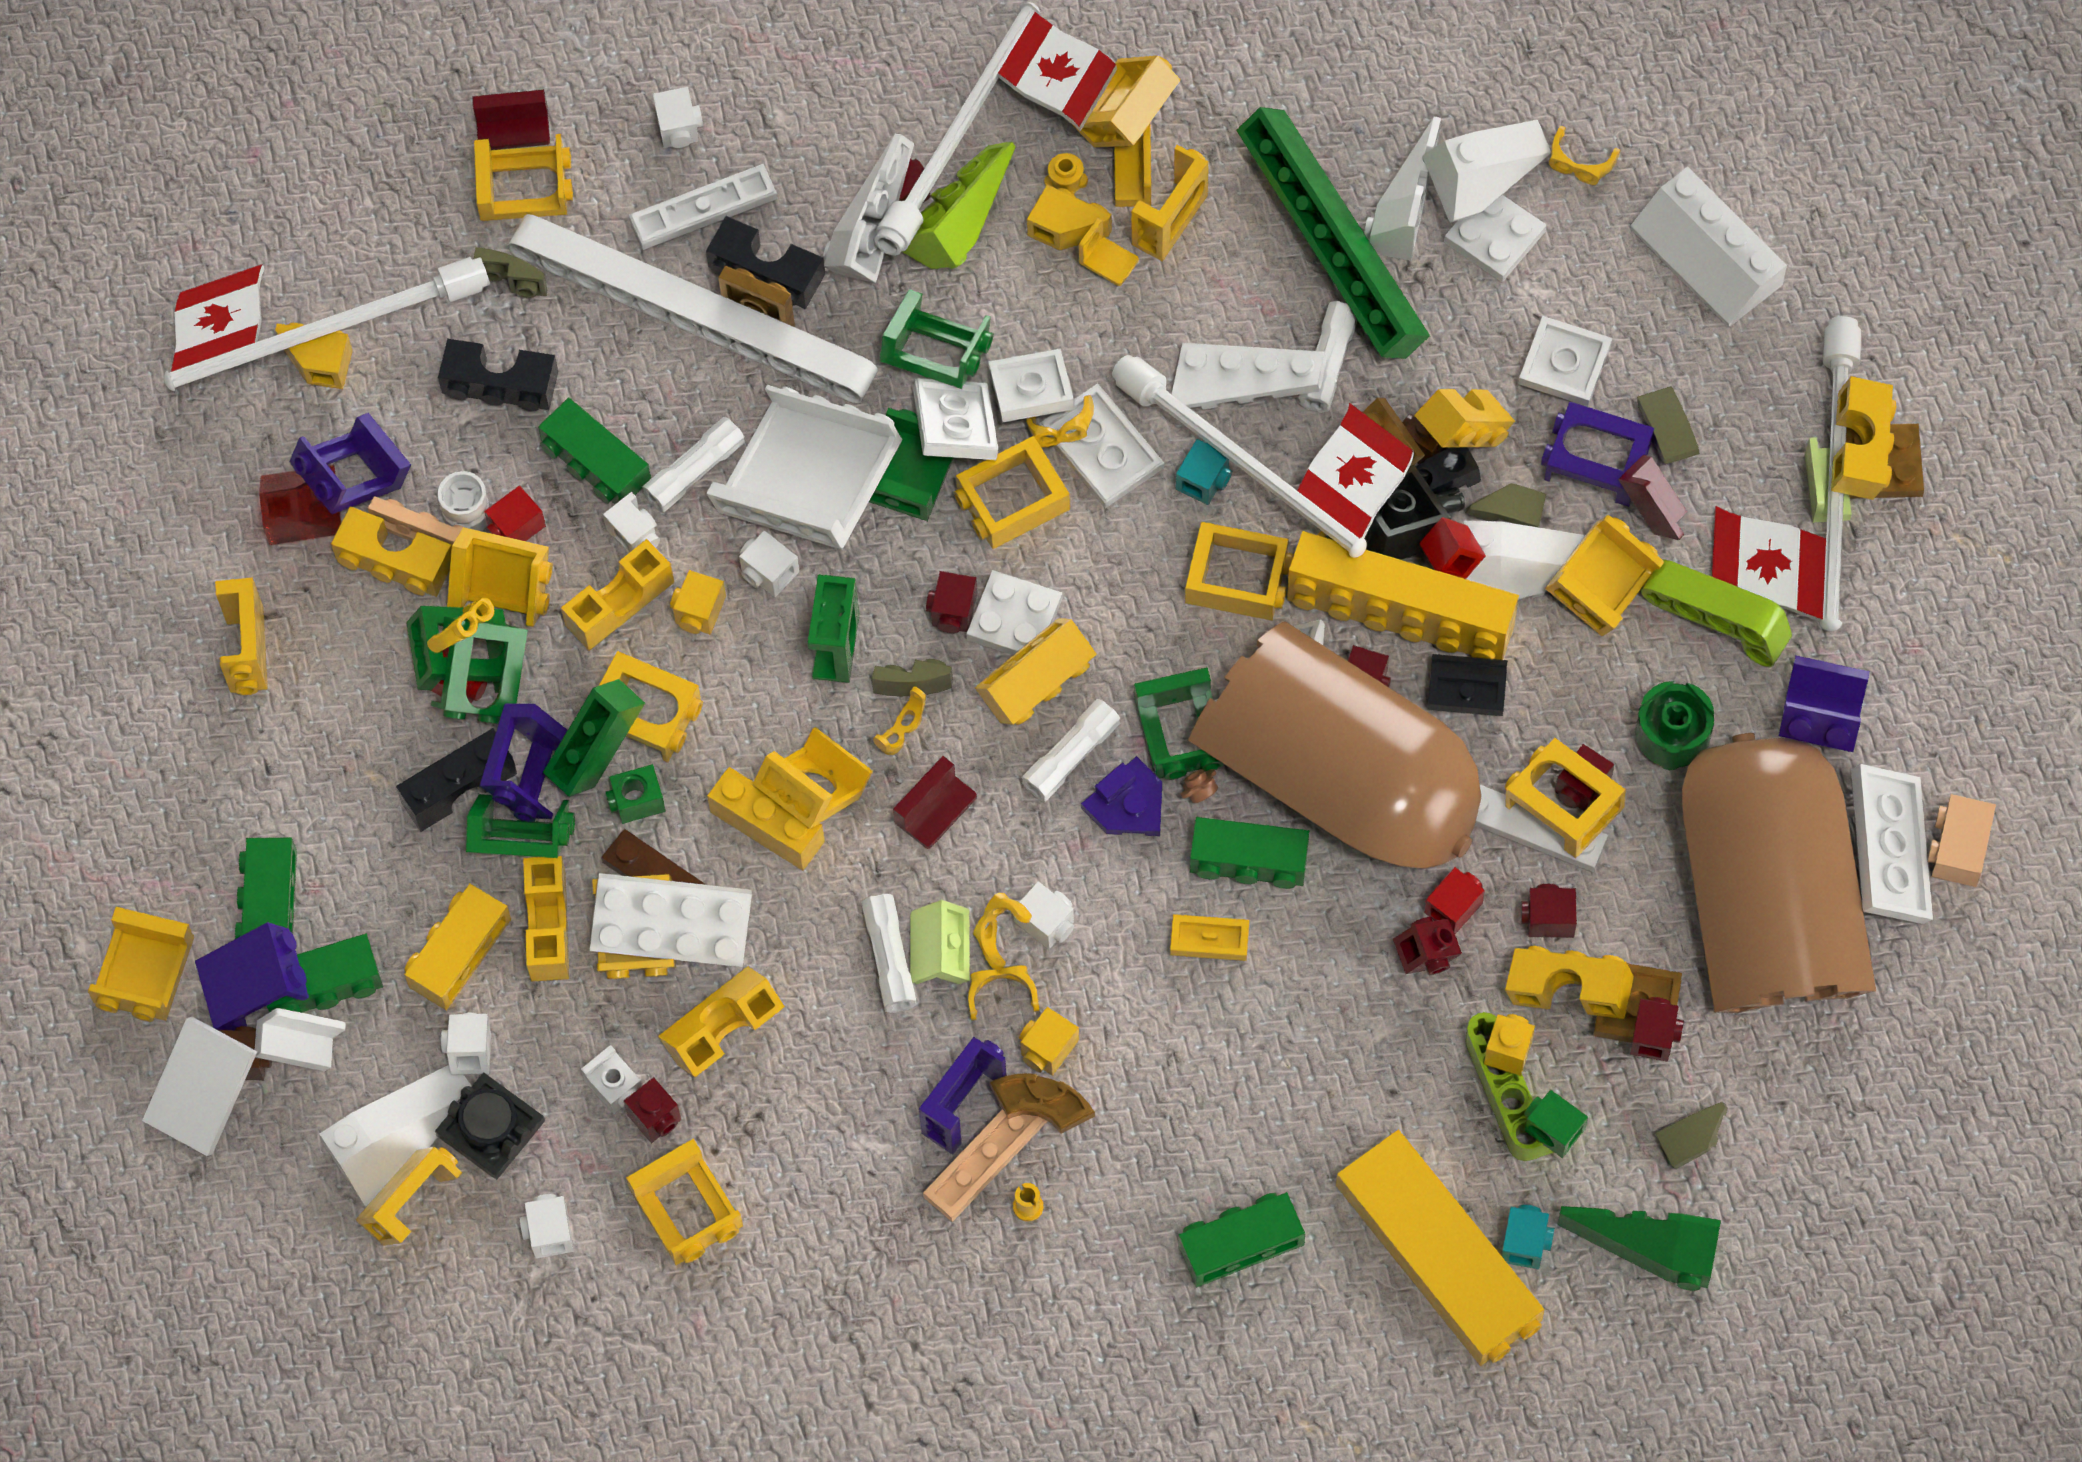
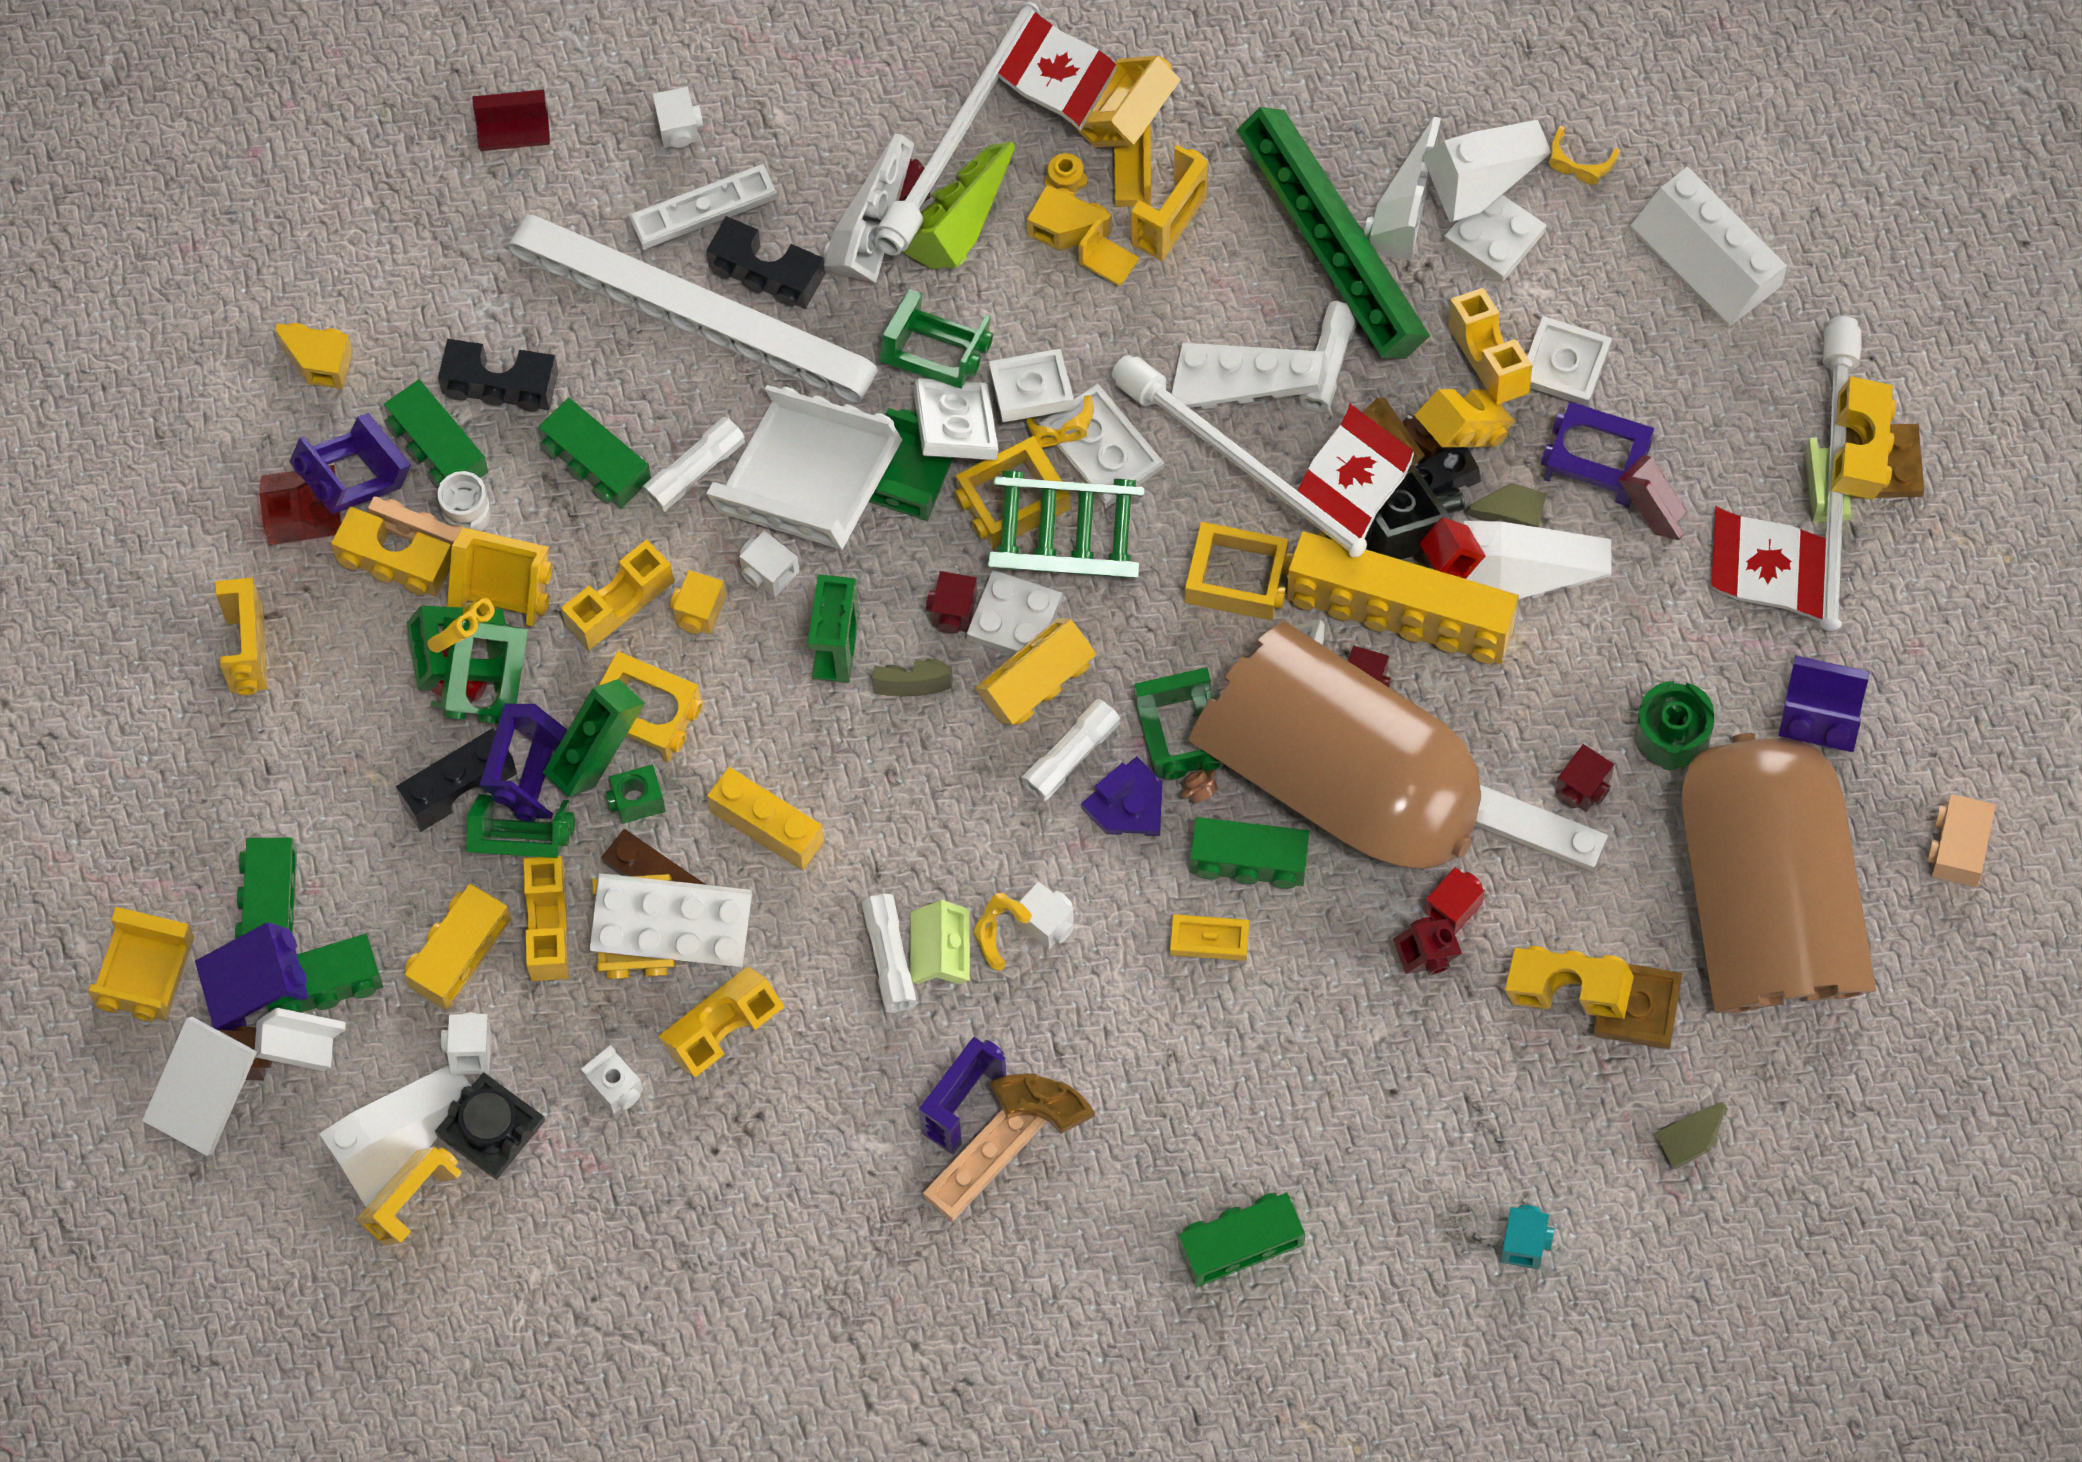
flag [164,257,490,391] -> none
olive slope [473,247,548,298] -> none
yellow panel [474,134,573,221] -> none
red brick [484,485,546,541] -> none
white brick [520,1194,574,1259] -> none
white brick [603,492,660,553] -> none
dark red brick [624,1077,682,1144] -> none
yellow panel [626,1138,743,1265] -> none
pearl gold plate [718,266,795,327] -> none
yellow panel [753,727,873,829] -> none
yellow cap [873,687,926,755] -> none
dark red panel [893,756,977,849] -> none
yellow cap [968,965,1040,1021] -> none
yellow pin [1013,1183,1044,1222] -> none
yellow brick [1019,1006,1079,1076] -> none
teal brick [1176,439,1233,505] -> none
yellow brick [1336,1129,1545,1366] -> none
black plate [1428,654,1508,716] -> none
lime beam [1465,1012,1554,1161] -> none
yellow brick [1484,1014,1535,1076] -> none
yellow panel [1505,737,1626,858] -> none
dark red brick [1521,883,1577,938] -> none
green brick [1524,1089,1588,1159] -> none
yellow panel [1545,515,1664,636] -> none
green wedge [1558,1206,1721,1291] -> none
dark red brick [1630,997,1684,1062] -> none
olive slope [1637,386,1700,465] -> none
lime beam [1641,559,1792,667] -> none
white plate [1851,764,1933,924] -> none
none -> green brick [384,379,489,489]
none -> fence [987,471,1144,578]
none -> yellow arch [1448,288,1532,405]

